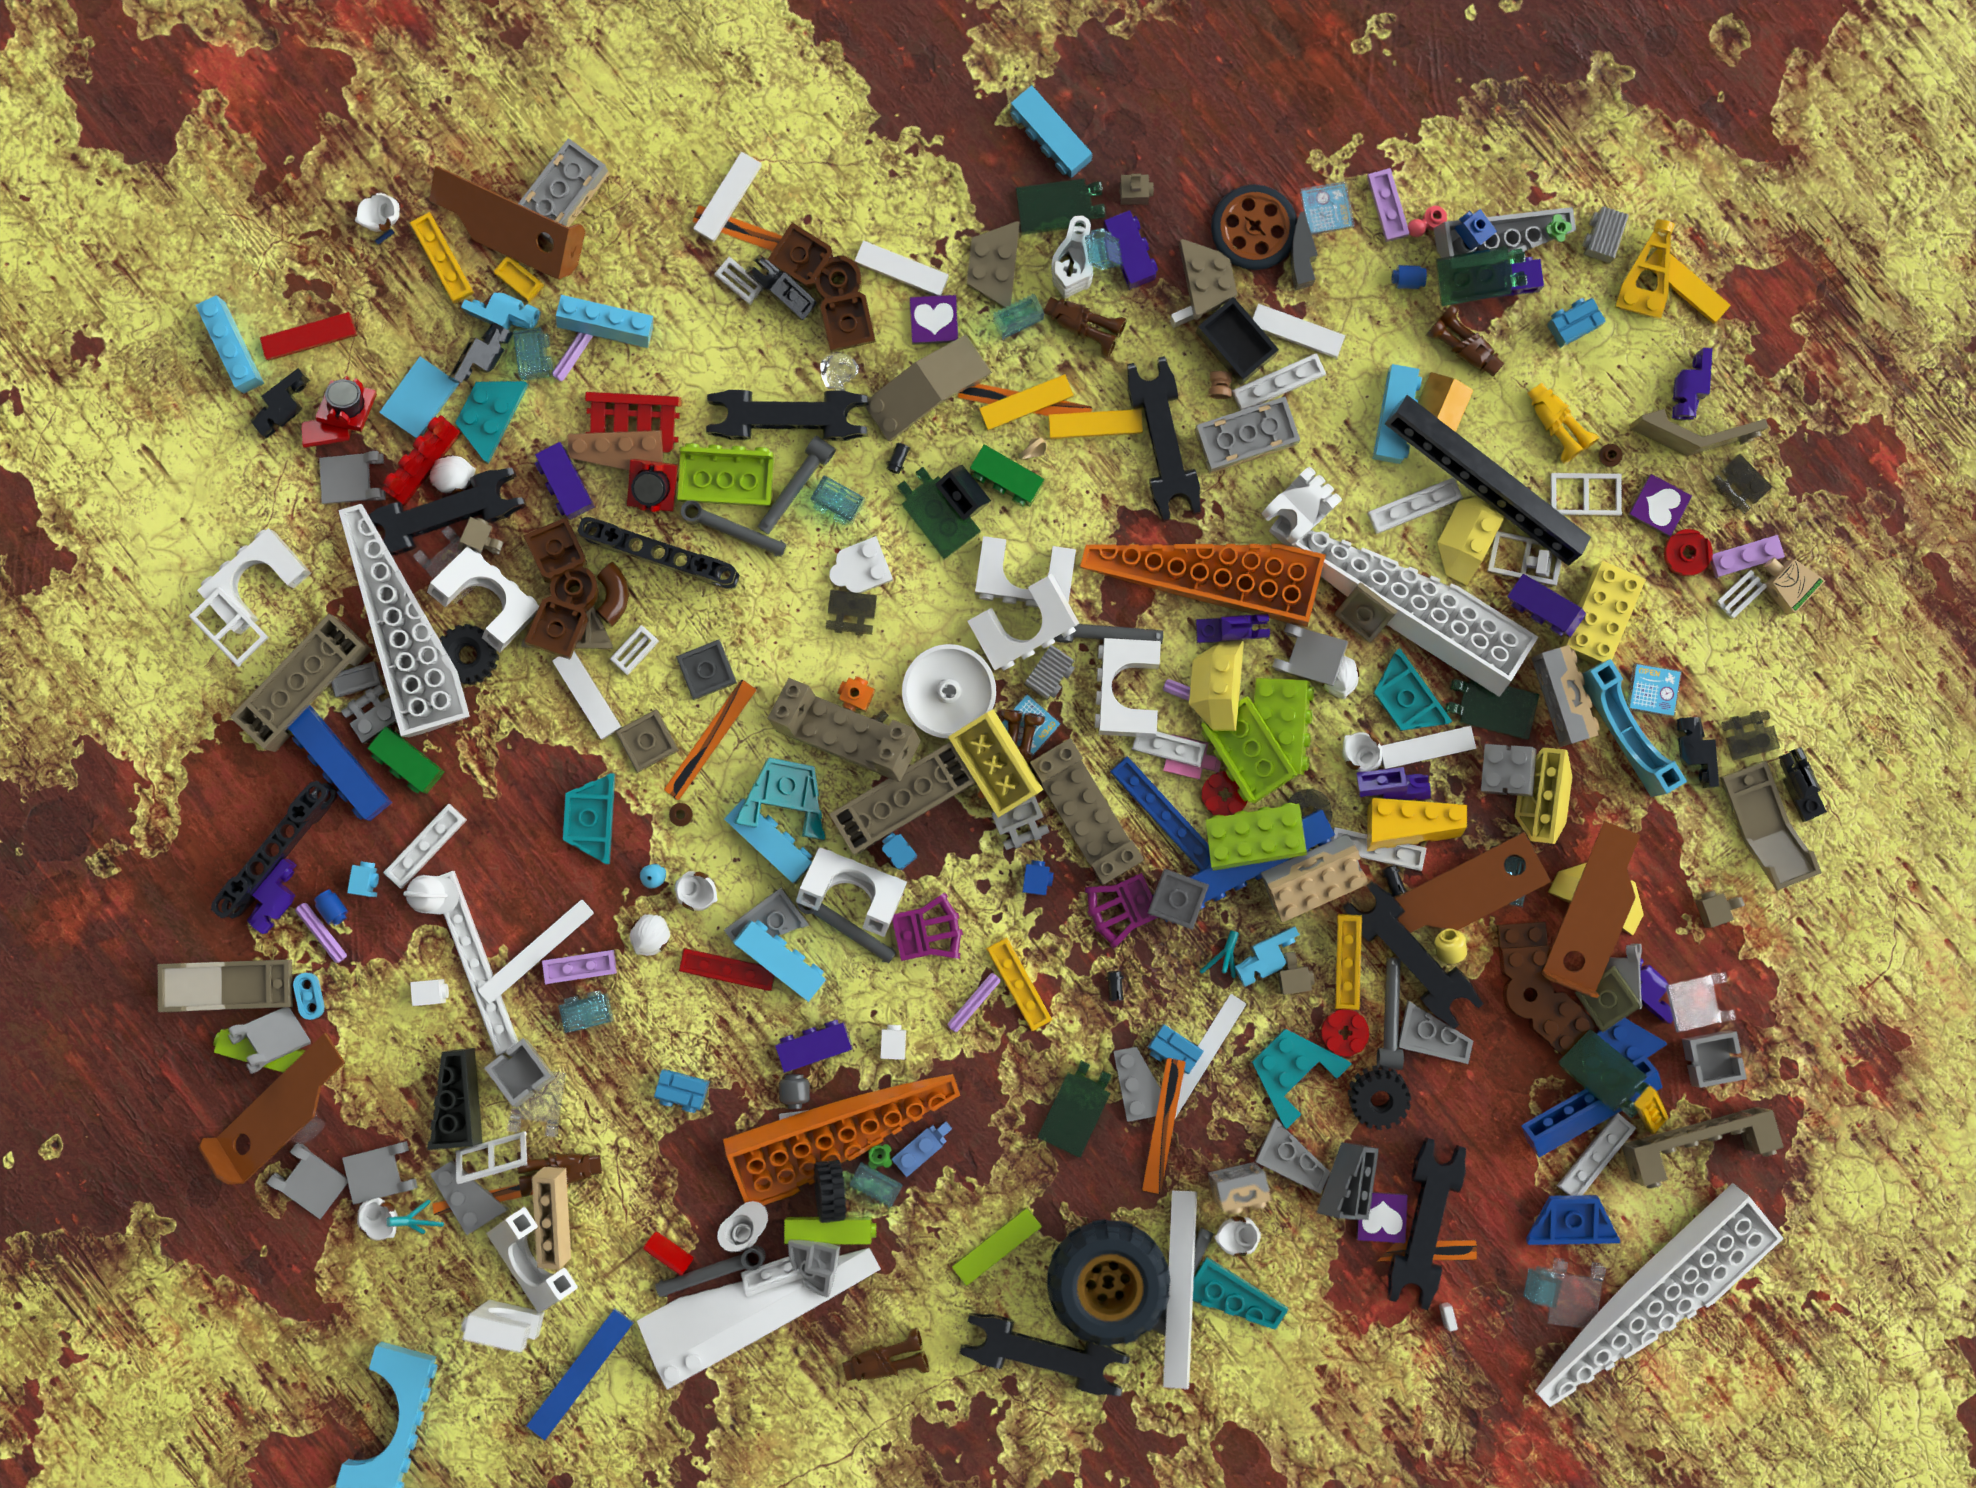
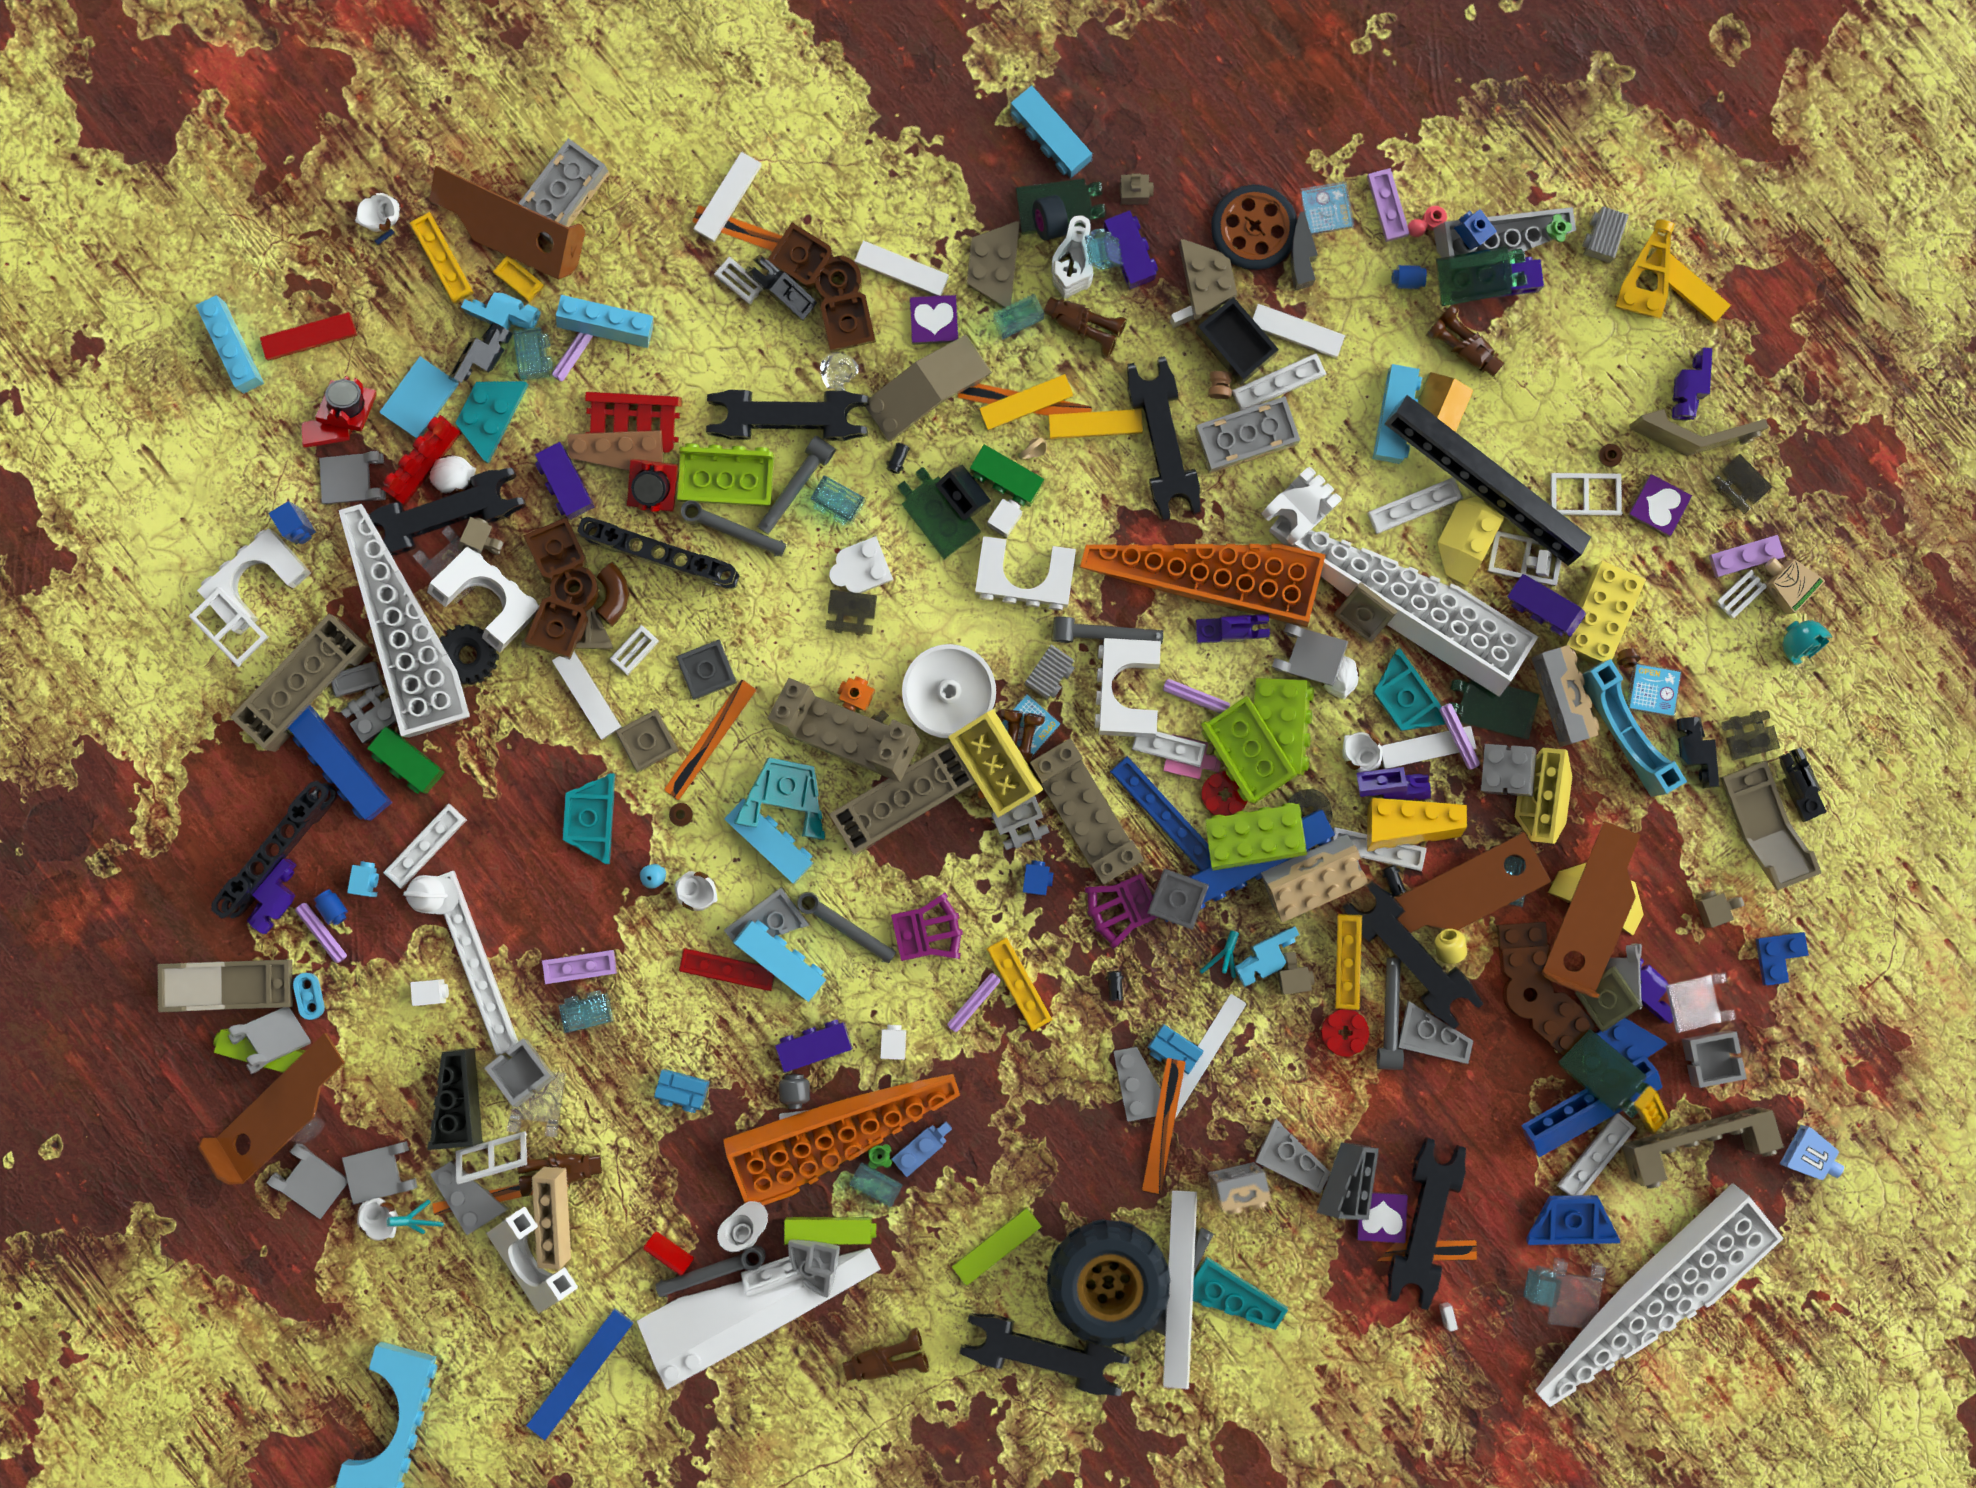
black plate [251,368,310,438] -> none
white arch [461,1299,545,1353] -> none
white sticker [478,900,594,1004] -> none
white hair [629,915,670,956] -> none
white arch [796,847,907,937] -> none
black tyre [814,1160,846,1223] -> none
dark azure brick [882,833,918,870] -> none
white arch [967,574,1079,671] -> none
clear green tile [1037,1060,1112,1158] -> none
light yellow wedge [1189,641,1244,731] -> none
white hair [1215,1216,1261,1257] -> none
teal wing [1251,1028,1352,1129] -> none
black tyre [1348,1065,1411,1130] -> none
yellow piece [1527,383,1600,464] -> none
dark azure brick [1547,298,1605,348] -> none
red plate [1664,529,1713,576] -> none
none -> blue brick [268,501,316,544]
none -> white brick [987,499,1022,538]
none -> black wheel [1032,195,1068,241]
none -> lavender axle [1440,704,1480,770]
none -> reddish brown plate [1617,648,1641,668]
none -> blue plate [1755,932,1809,986]
none -> light blue torso [1779,1125,1844,1180]
none -> teal cylinder [1782,620,1832,665]

